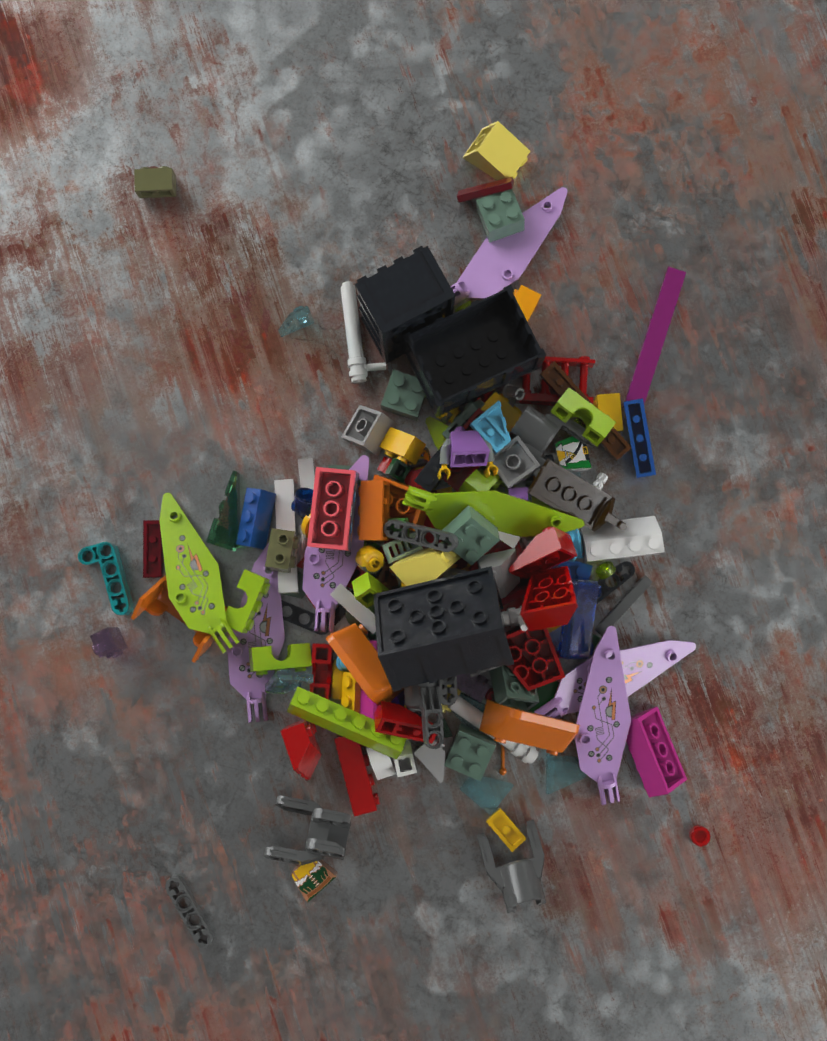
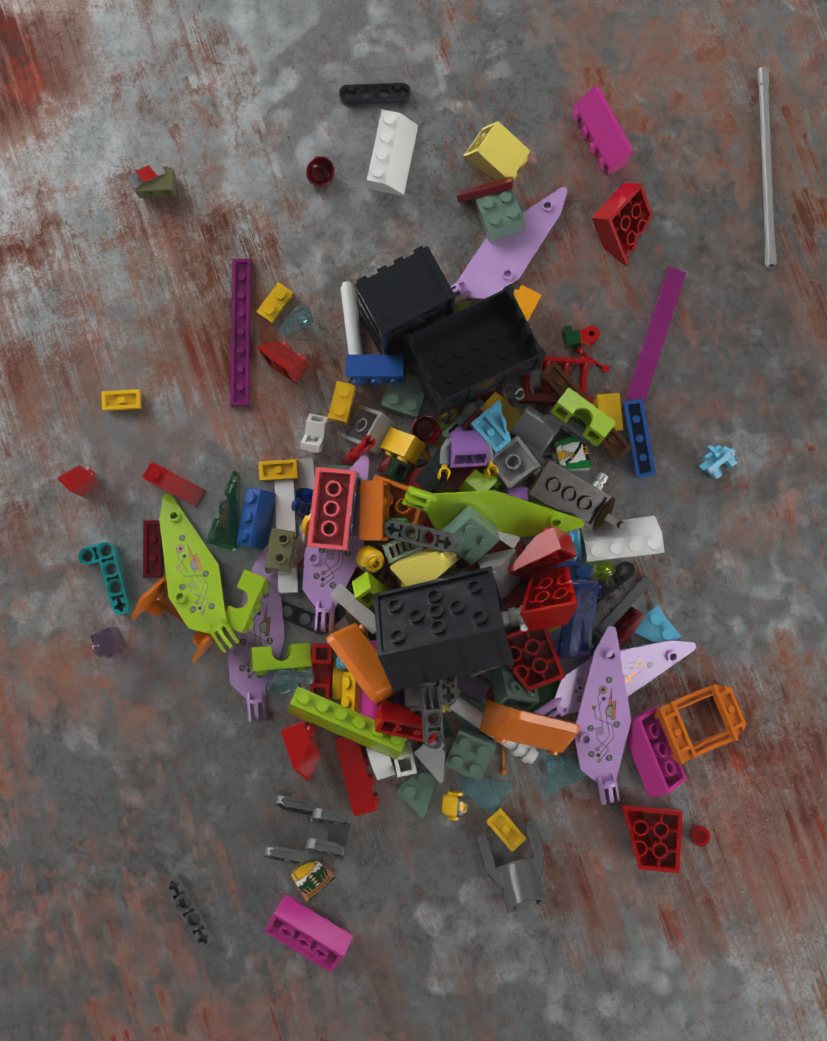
none -> red slope [57,465,99,497]
none -> yellow plate [101,389,142,411]
none -> sticker [128,161,165,189]
none -> red slope [142,461,206,507]
none -> magenta tile [230,259,252,407]
none -> yellow plate [256,282,294,324]
none -> red slope [258,340,309,384]
none -> yellow plate [259,459,299,481]
none -> dark pink slope [263,895,353,973]
none -> white brick [300,414,328,453]
none -> dark red hair [306,156,335,187]
none -> yellow brick [328,381,357,426]
none -> black beam [339,83,411,105]
none -> red pin [343,435,376,466]
none -> blue brick [345,354,406,386]
none -> white slope [367,110,418,196]
none -> sand green wing [396,764,437,819]
none -> dark red hair [411,415,441,444]
none -> yellow head [441,790,468,821]
none -> leg [561,325,600,349]
none -> dark pink slope [572,85,633,175]
none -> red hinge [576,347,609,373]
none -> red wedge [591,183,653,265]
none -> dark red tile [594,606,646,650]
none -> red wedge [622,805,683,874]
none -> medium azure wing [633,606,681,643]
none -> orange wedge [654,684,747,765]
none -> medium azure hips [699,445,737,479]
none -> light grey piece [757,67,777,267]

